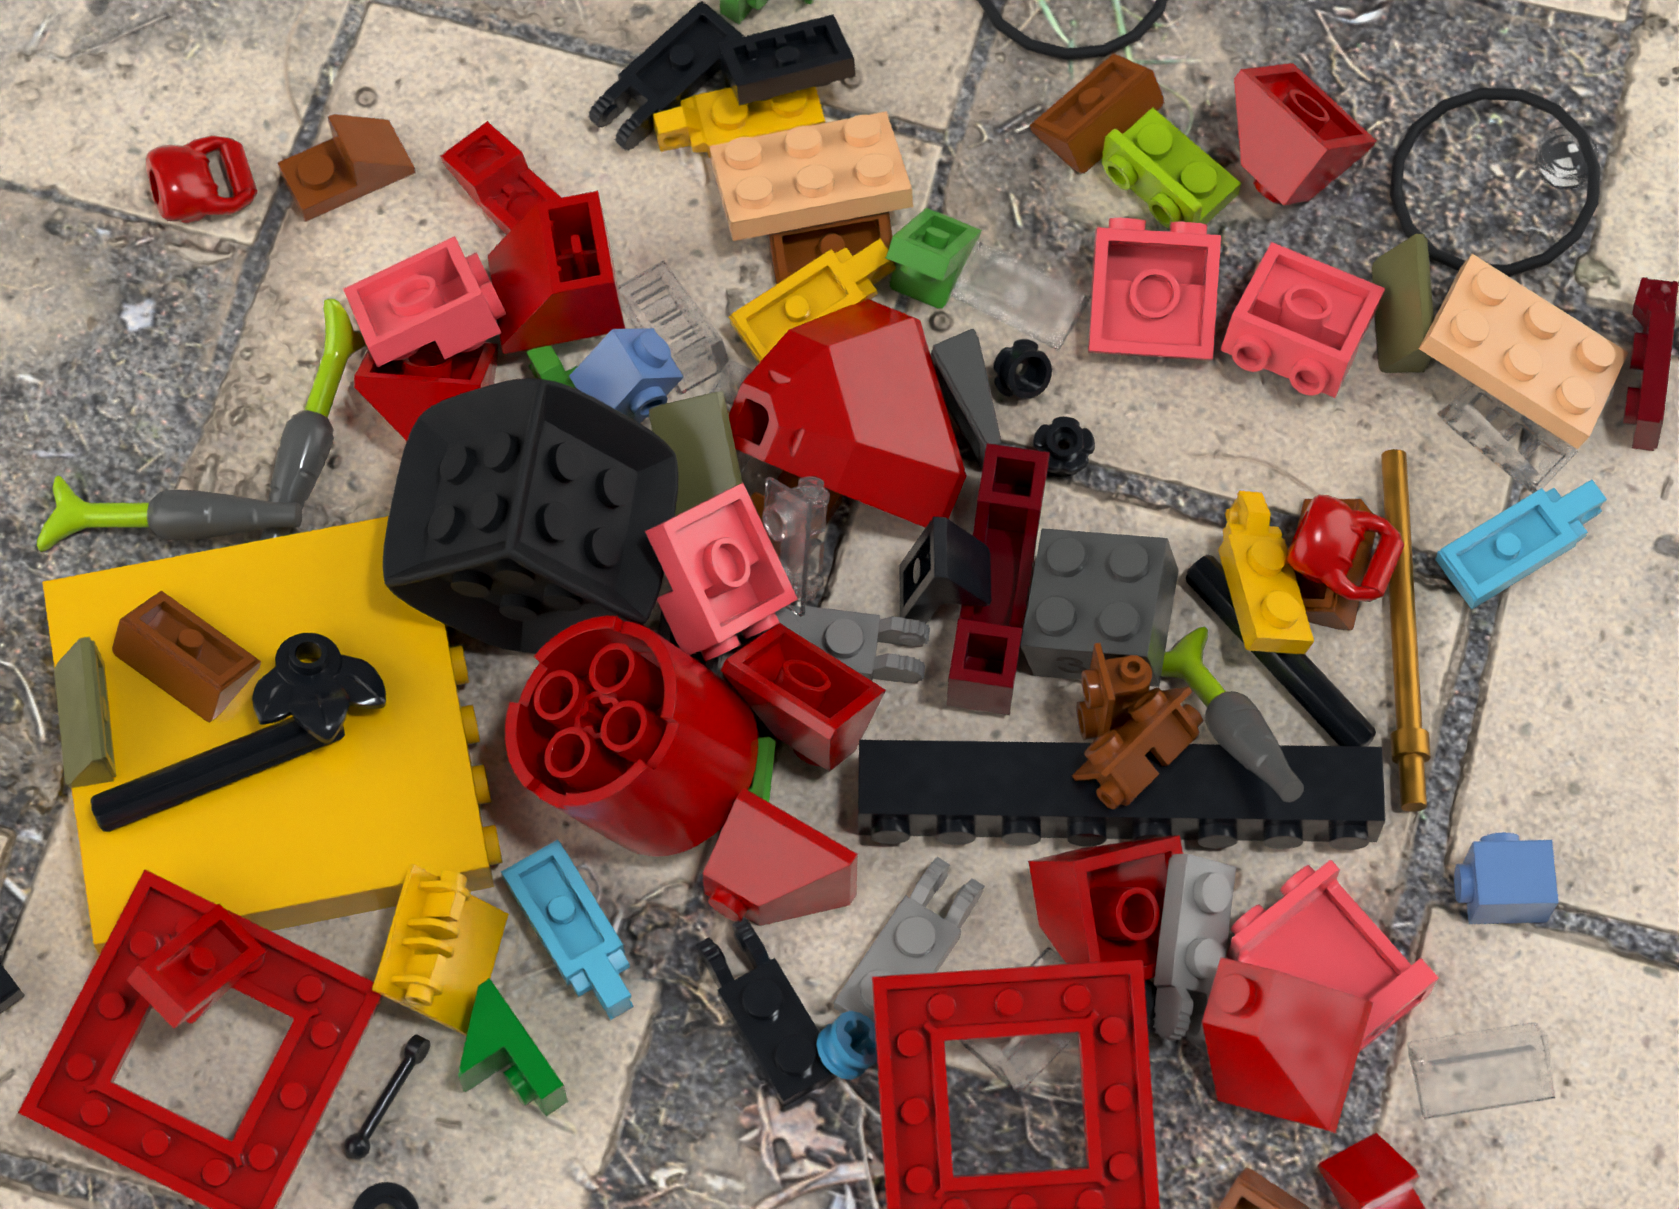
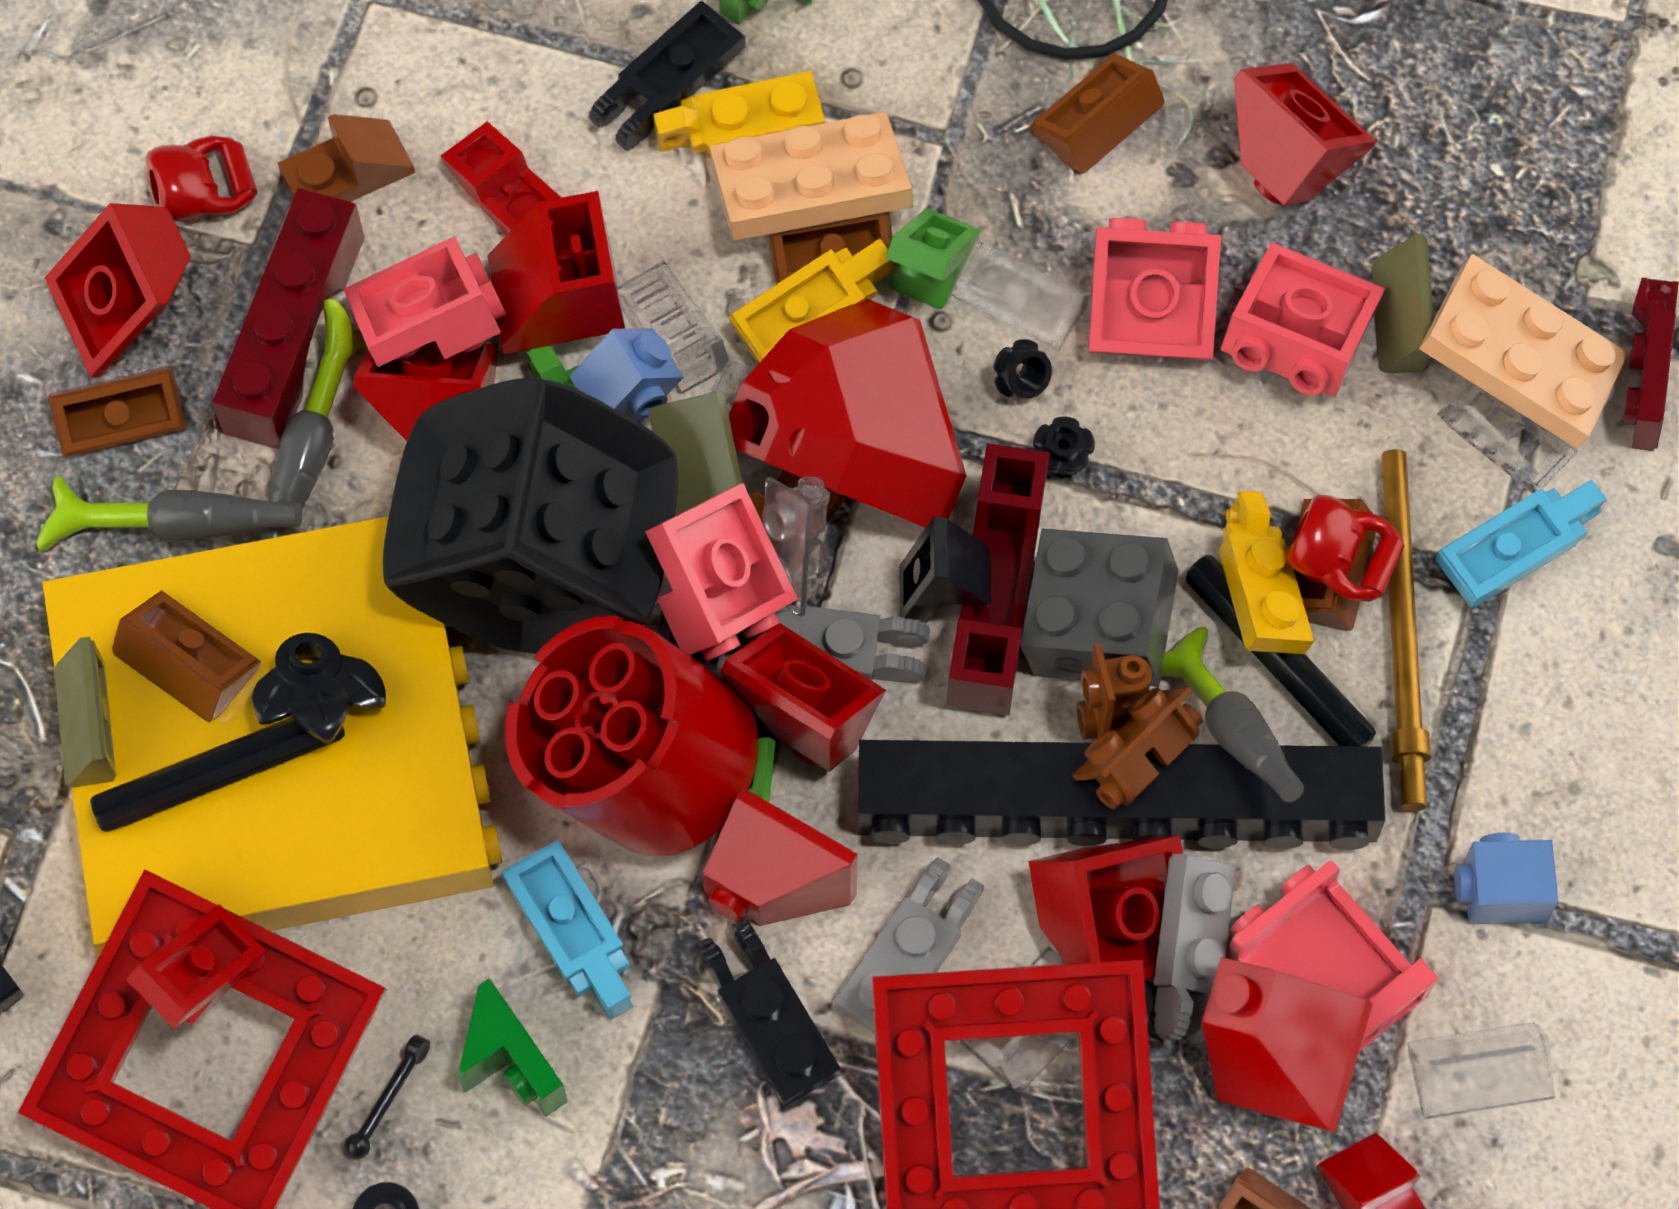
yellow hinge [372,864,509,1036] -> none
black bracket [718,14,856,106] -> none
dark azure bush [816,1011,877,1080] -> none
dark grey slope [931,329,1001,470] -> none
lime bracket [1101,107,1241,228] -> none
black piece [1390,88,1601,277] -> none
clear tile [1534,126,1598,190] -> none
none -> red slope [45,203,191,377]
none -> dark orange slope [48,365,187,457]
none -> dark red arch [212,188,365,449]

